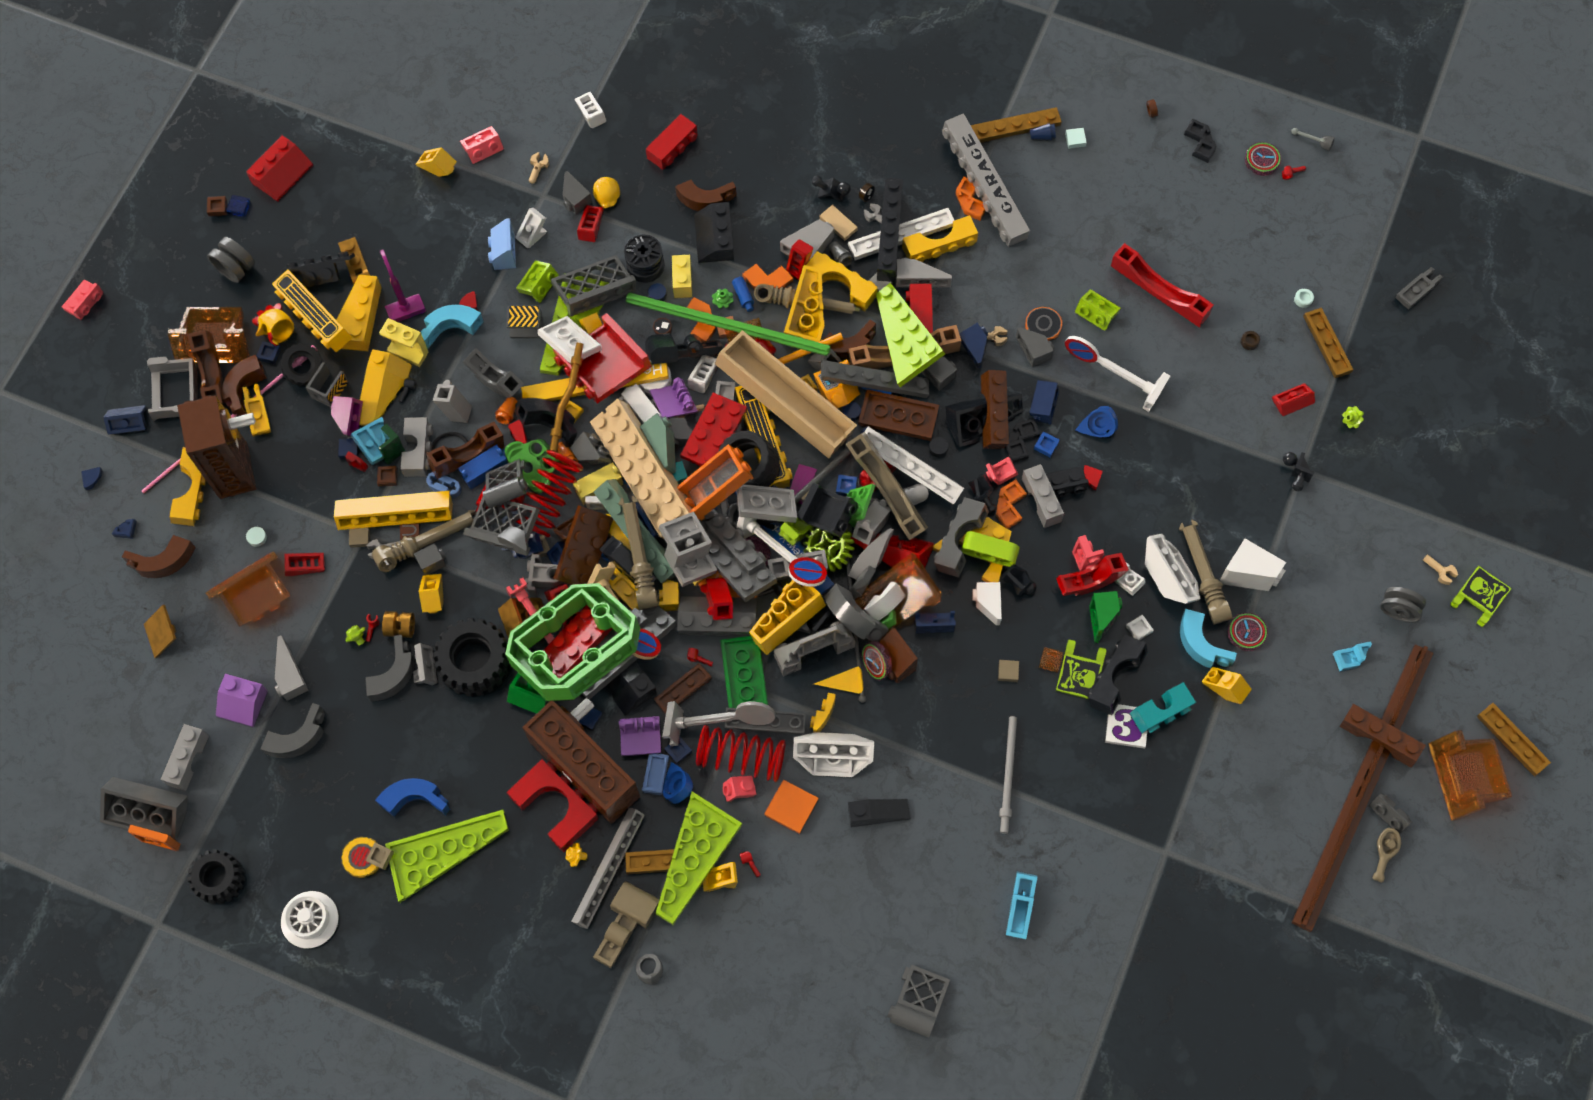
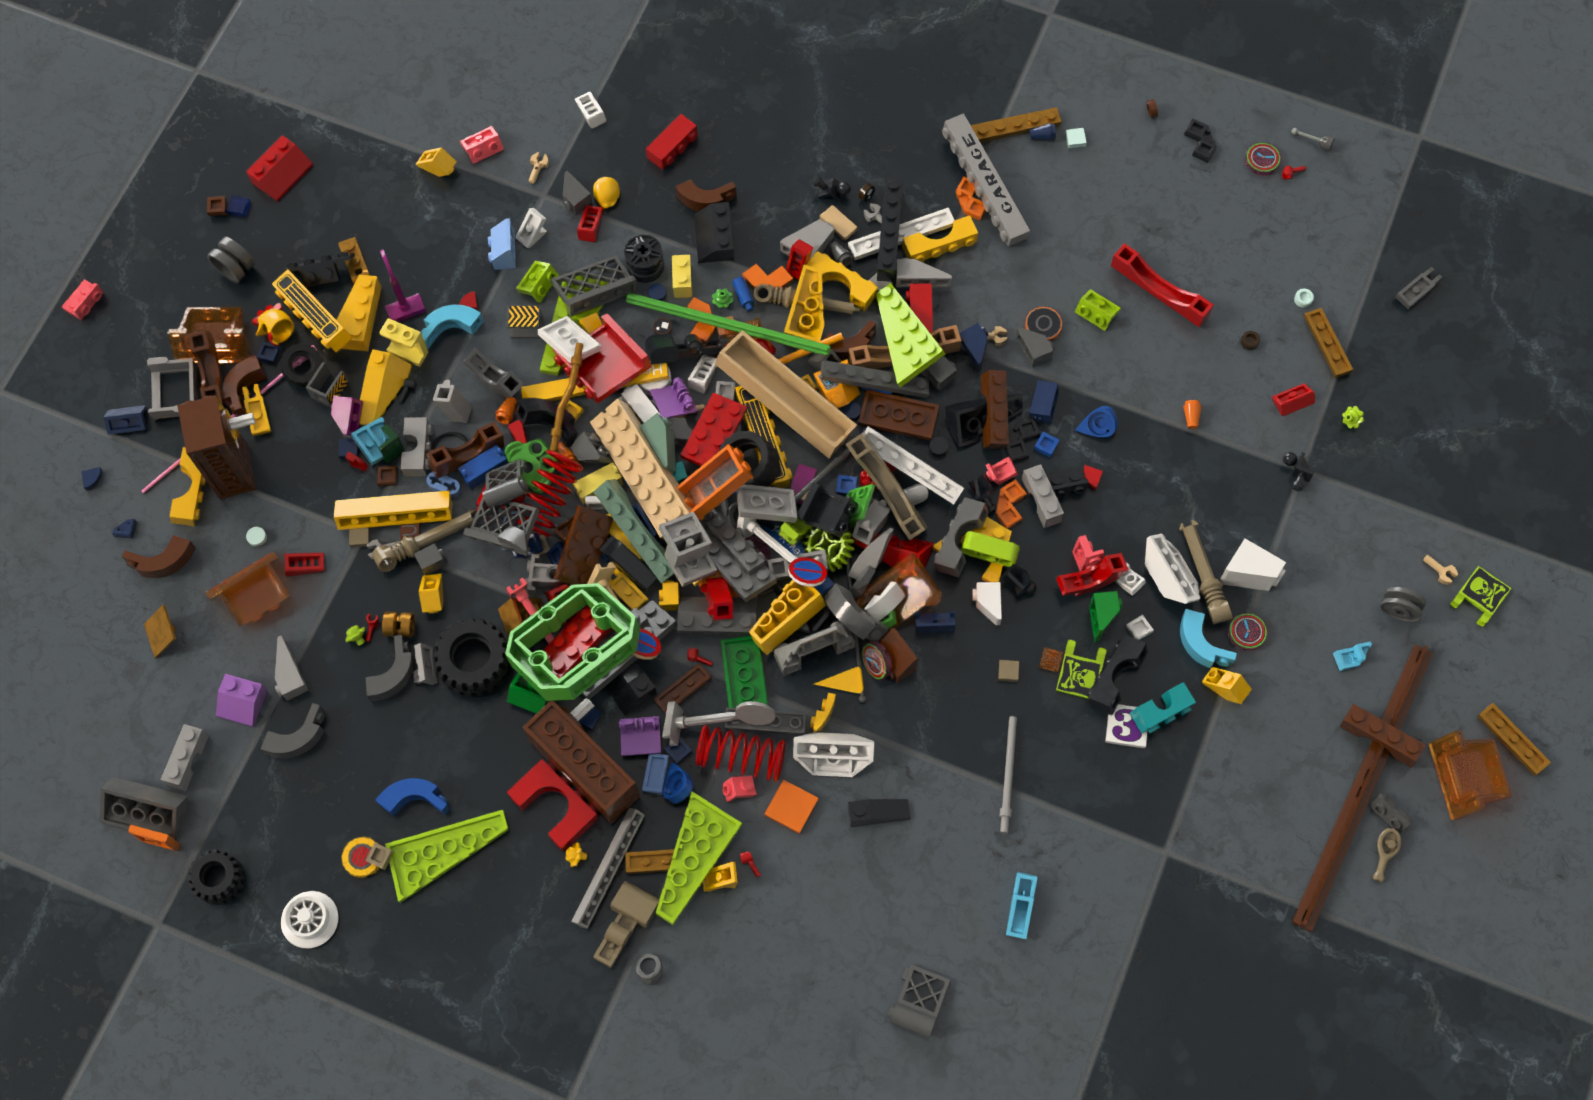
dark tan piece [619,496,659,610] -> none
white piece [1065,336,1170,412] -> none
none -> orange cone [1183,400,1202,429]

